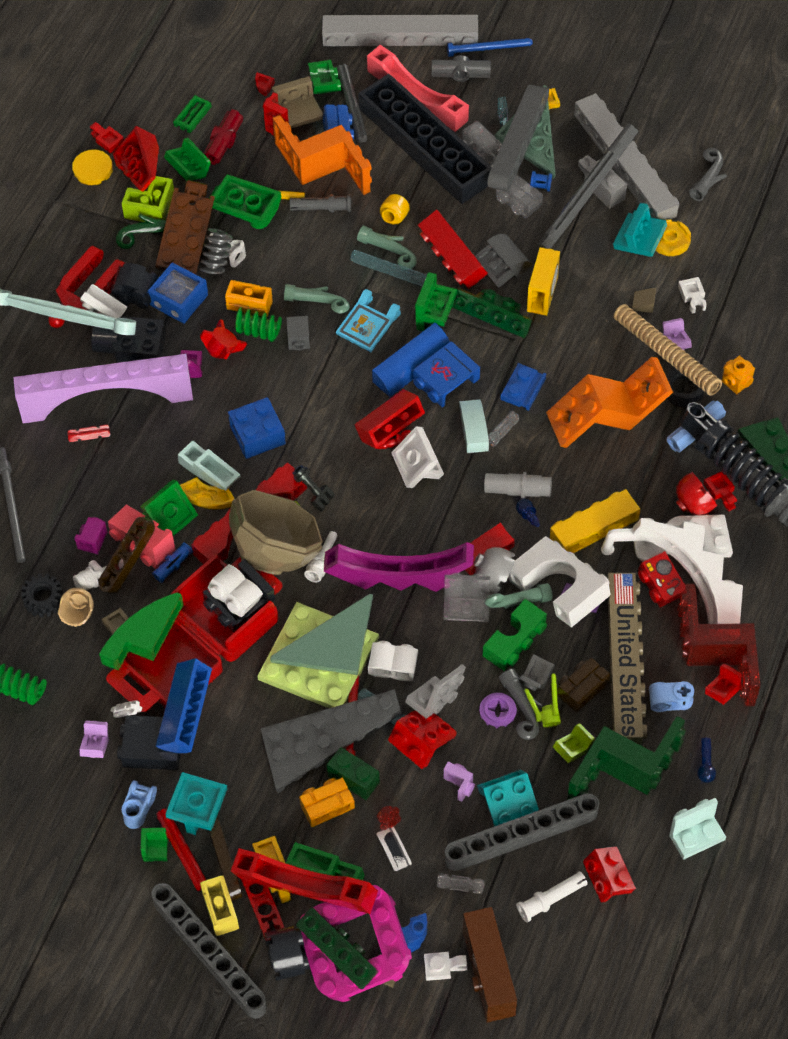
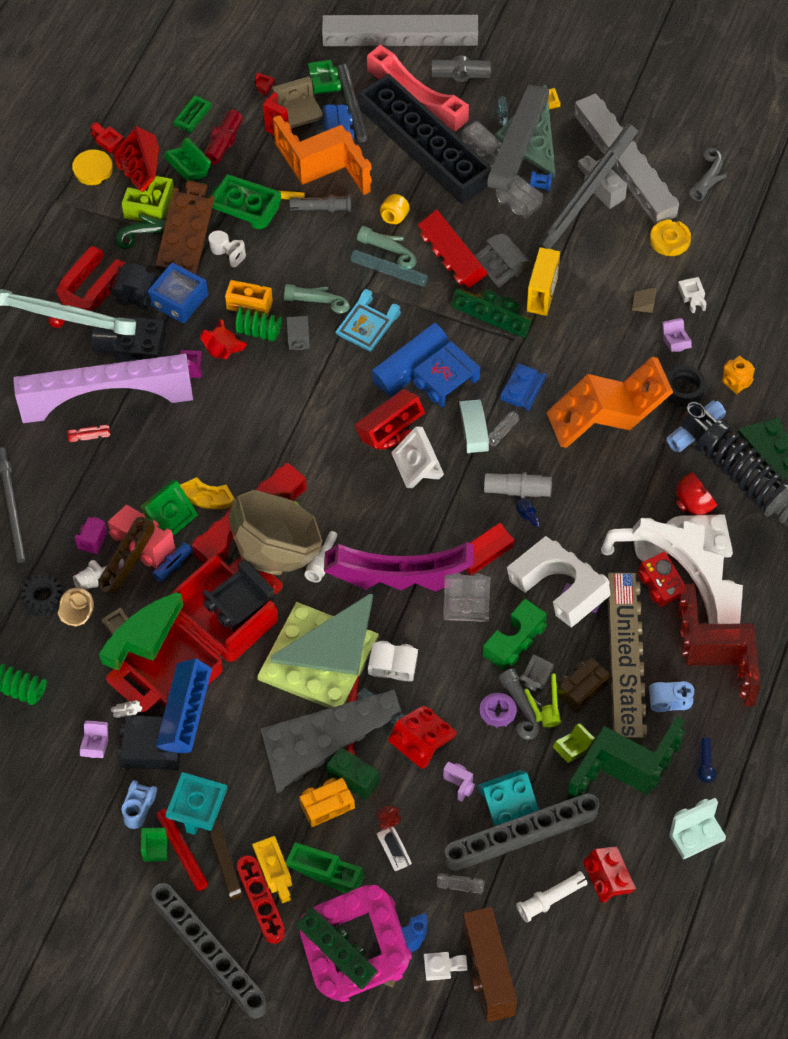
white bracket [80,284,127,318] -> none
light aqua slope [178,441,241,491] -> none
dark grey piece [199,228,233,274] -> none
light yellow brick [200,876,239,936] -> none
white brick [208,564,263,617] -> none
blue piece [228,397,286,459] -> none
red arch [231,848,378,914] -> none
black brick [264,925,310,981] -> none
pearl dark grey hinge [293,465,335,512] -> none
light grey bracket [405,665,466,719] -> none
green bracket [415,272,457,331] -> none
blue bar [447,38,533,57] -> none
light grey cylinder [473,547,515,593] -> none
sand green plant [484,583,552,609] -> none
yellow brick [550,489,640,553] -> none
teal bracket [613,203,667,257] -> none
tan piece [614,304,722,396] -> none
red plate [704,471,737,511] -> none
red bracket [705,664,742,705] -> none

